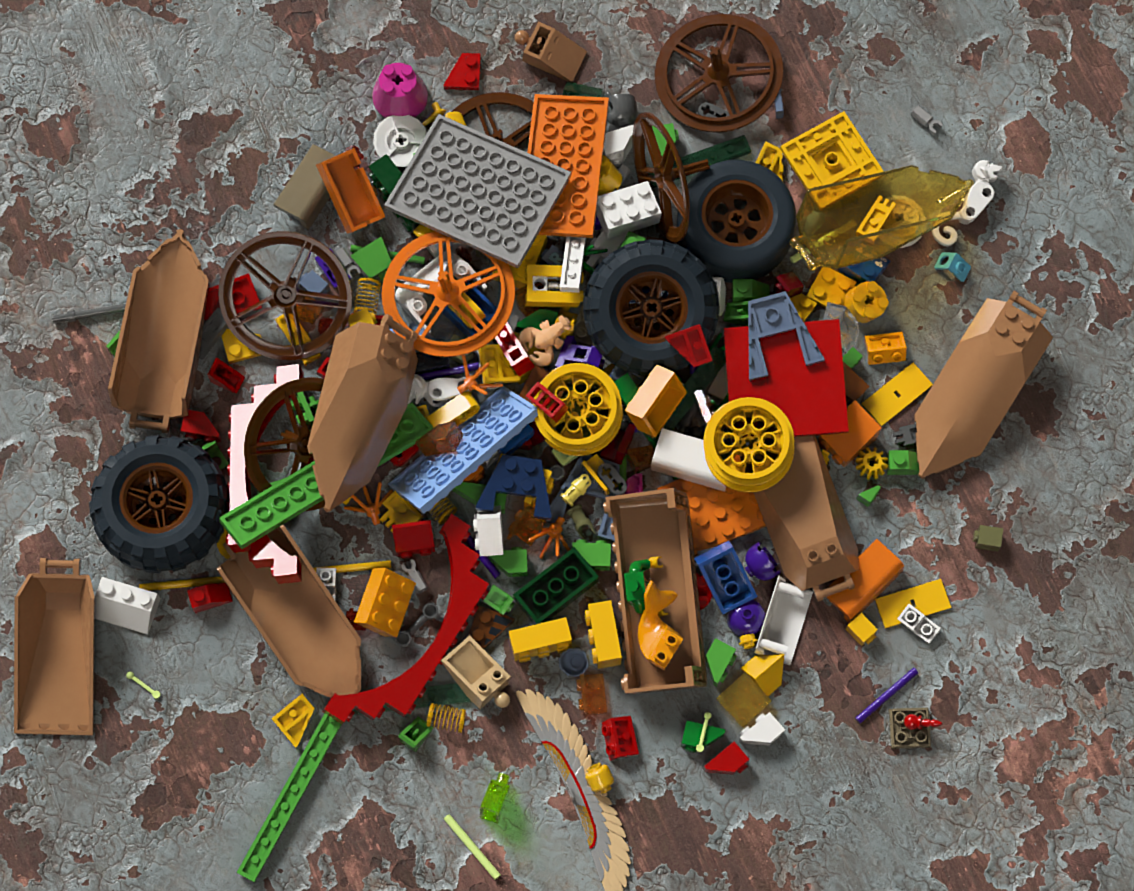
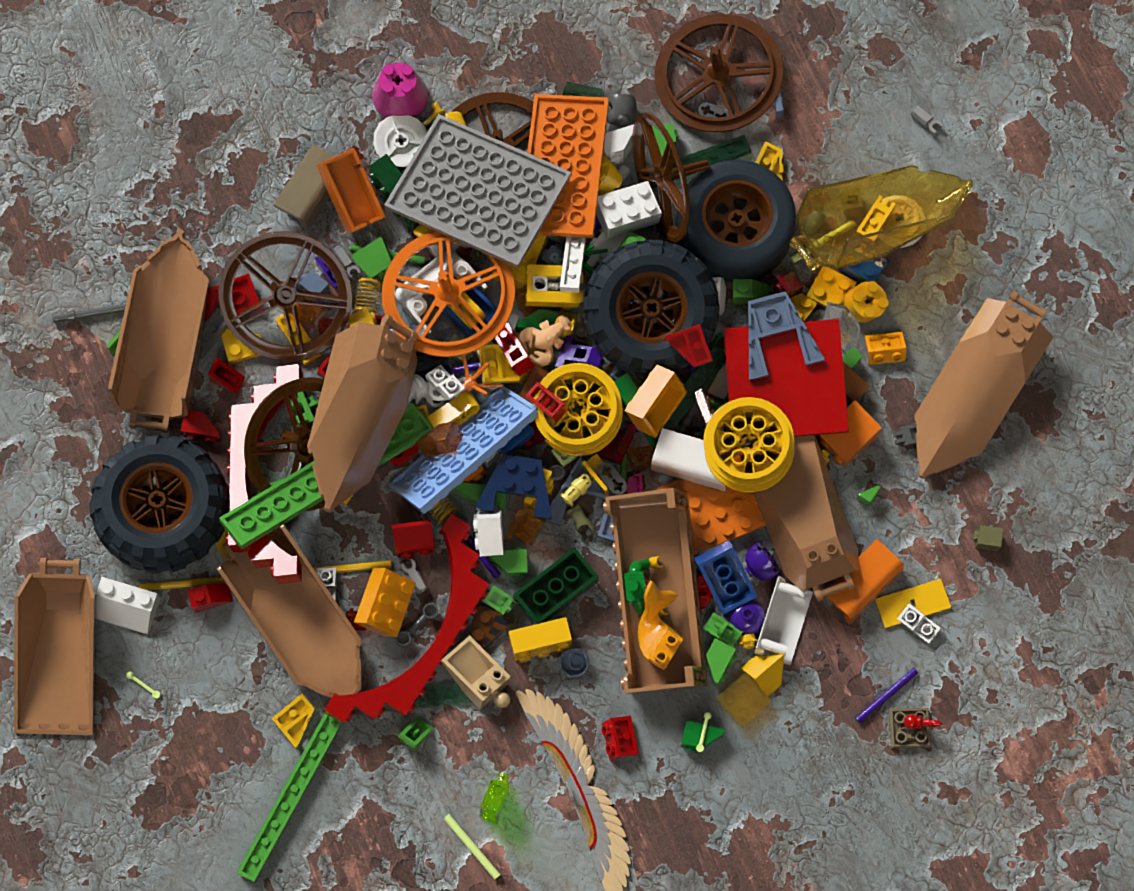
bright green bracket [202,441,228,470] -> none
orange plant [344,482,393,525] -> none
yellow hinge [380,491,424,533] -> none
yellow piece [427,703,466,733] -> none
red wing [444,53,481,90] -> none
medium nougat slope [514,21,587,83] -> none
orange plant [526,517,570,559] -> none
bright green slope [572,540,611,571] -> none
clear orange bracket [576,673,607,716] -> none
yellow brick [585,600,622,669] -> none
yellow head [585,763,614,794] -> none
red slope [703,741,750,775] -> none
bright green slope [723,301,748,326] -> none
white slope [739,712,785,746] -> none
yellow piece [780,111,884,209] -> none
yellow brick [846,612,878,646] -> none
yellow gear [855,447,888,480] -> none
yellow piece [861,362,933,427] -> none
bright green slope [886,450,919,475] -> none
white animal [931,160,1002,246] -> none
medium azure bracket [934,252,971,282] -> none
none -> white slope [426,365,465,400]
none -> bright green hips [703,613,743,647]

